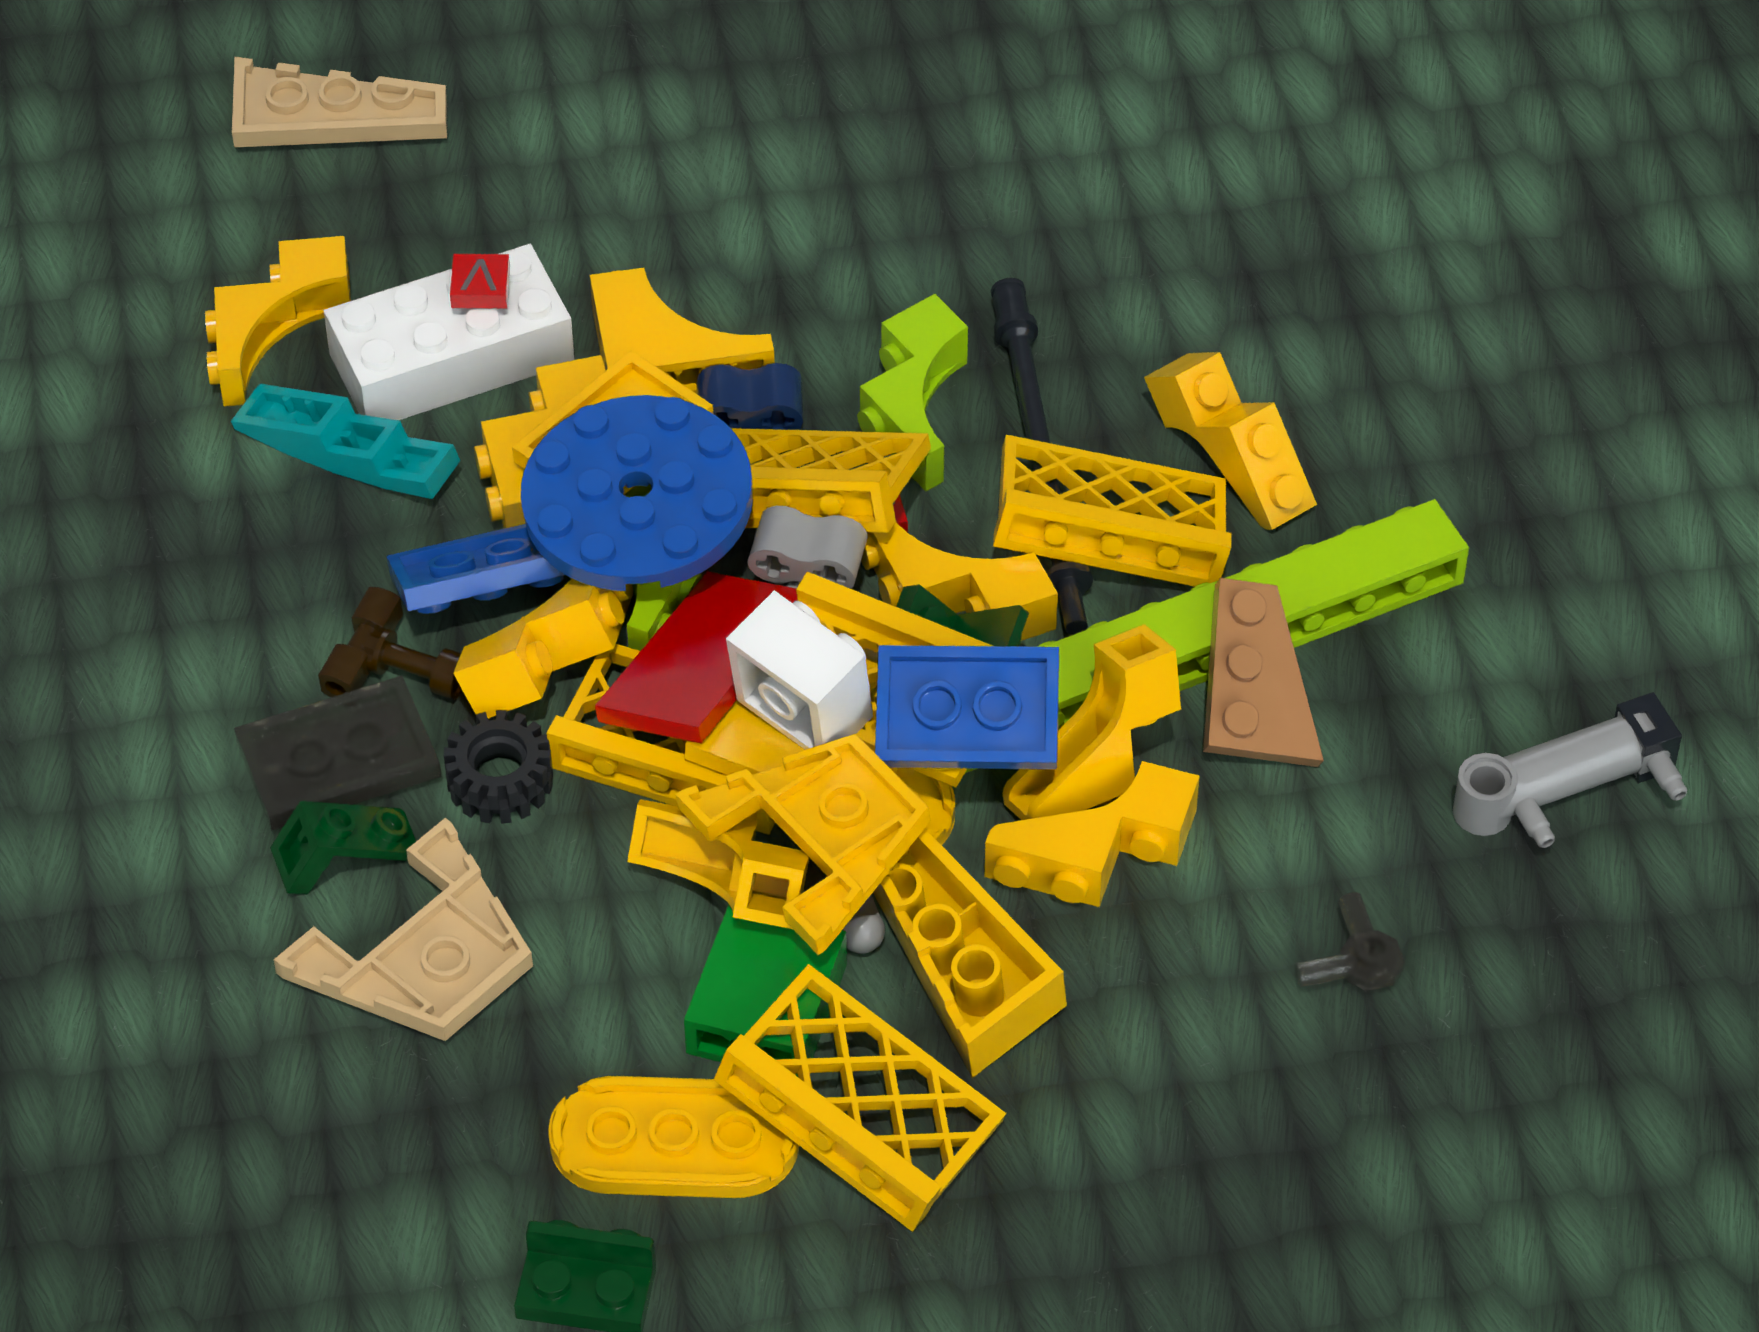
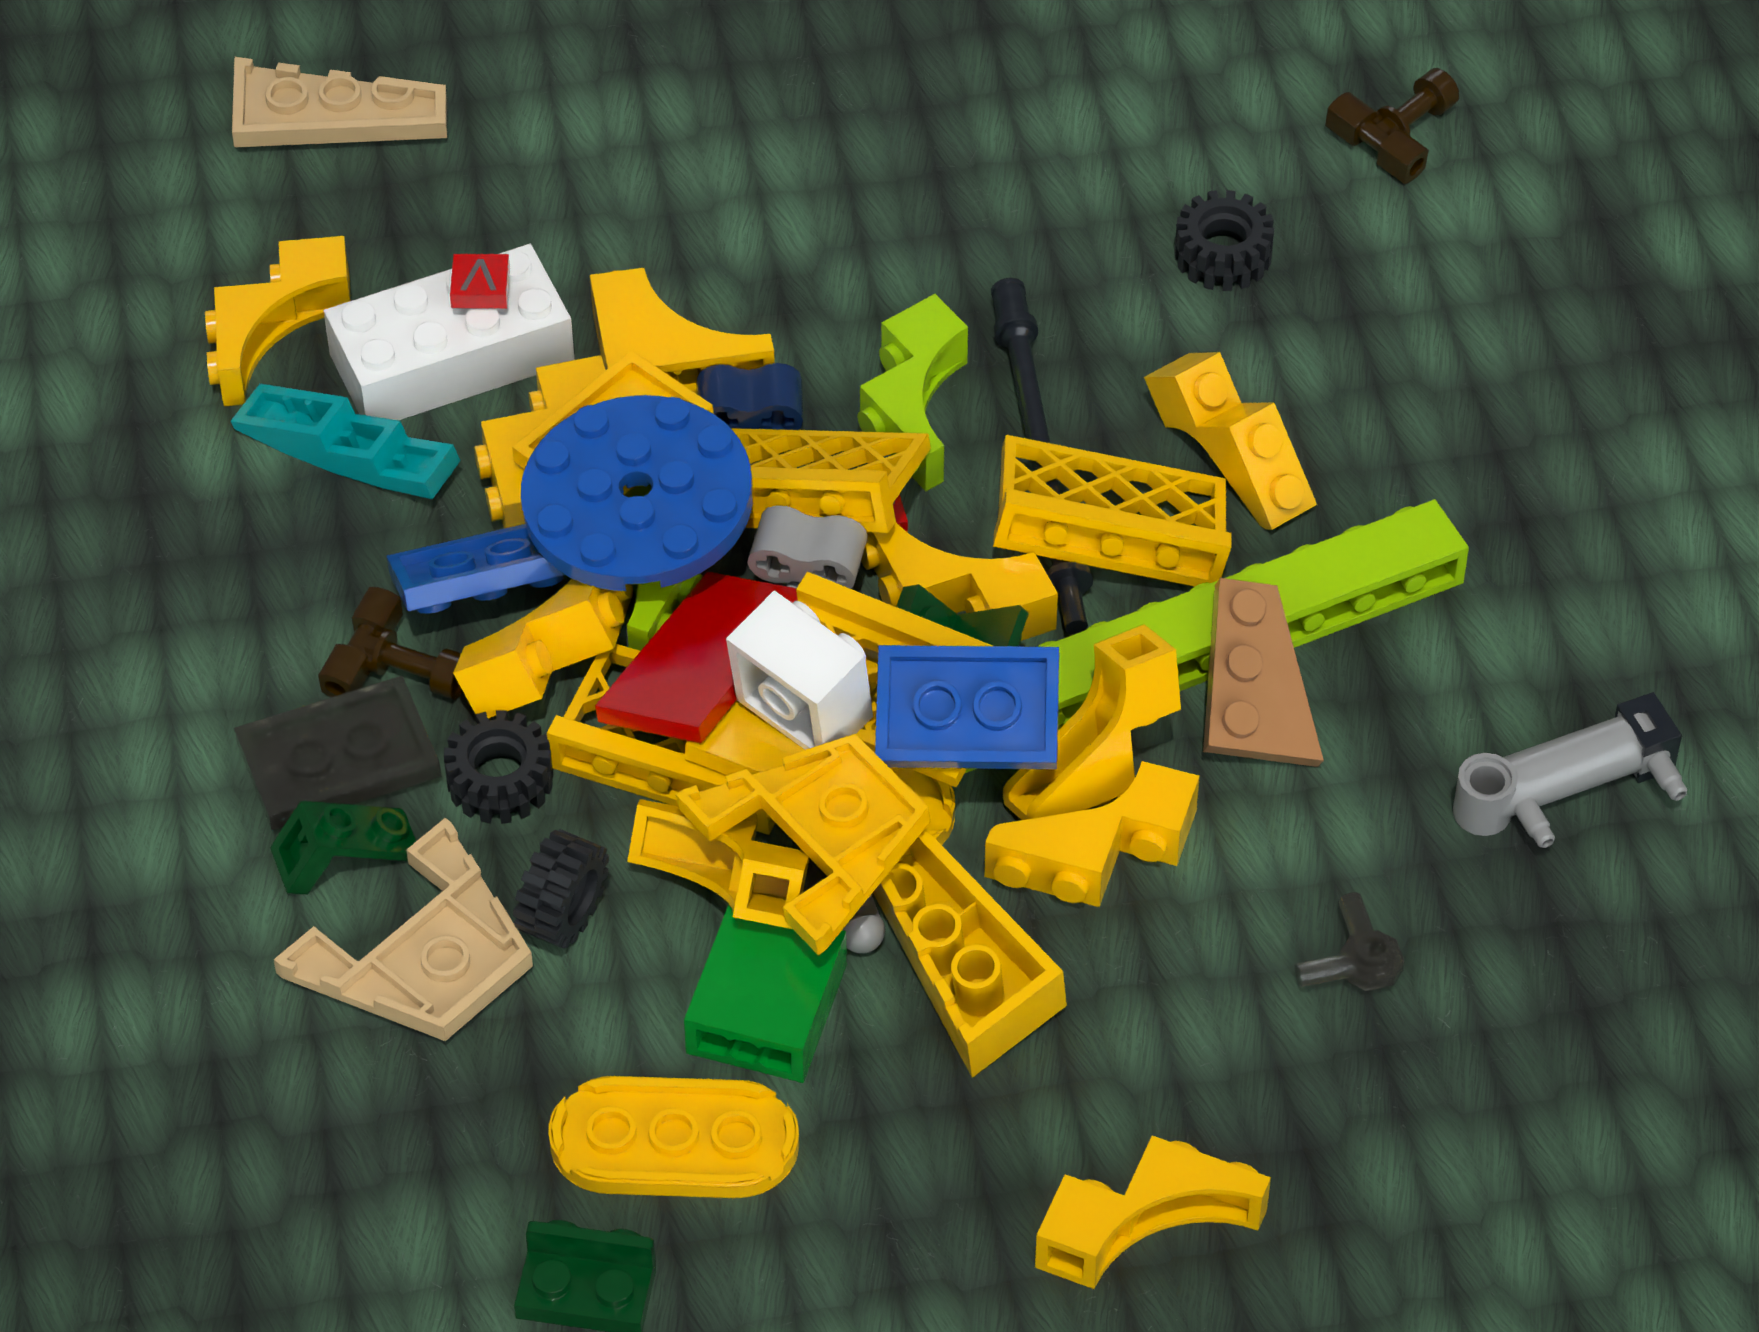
yellow fence [714,964,1006,1232] -> none
none -> black tyre [513,829,609,948]
none -> yellow arch [1035,1135,1271,1289]
none -> black tyre [1175,190,1275,291]
none -> dark brown bar [1325,68,1459,184]

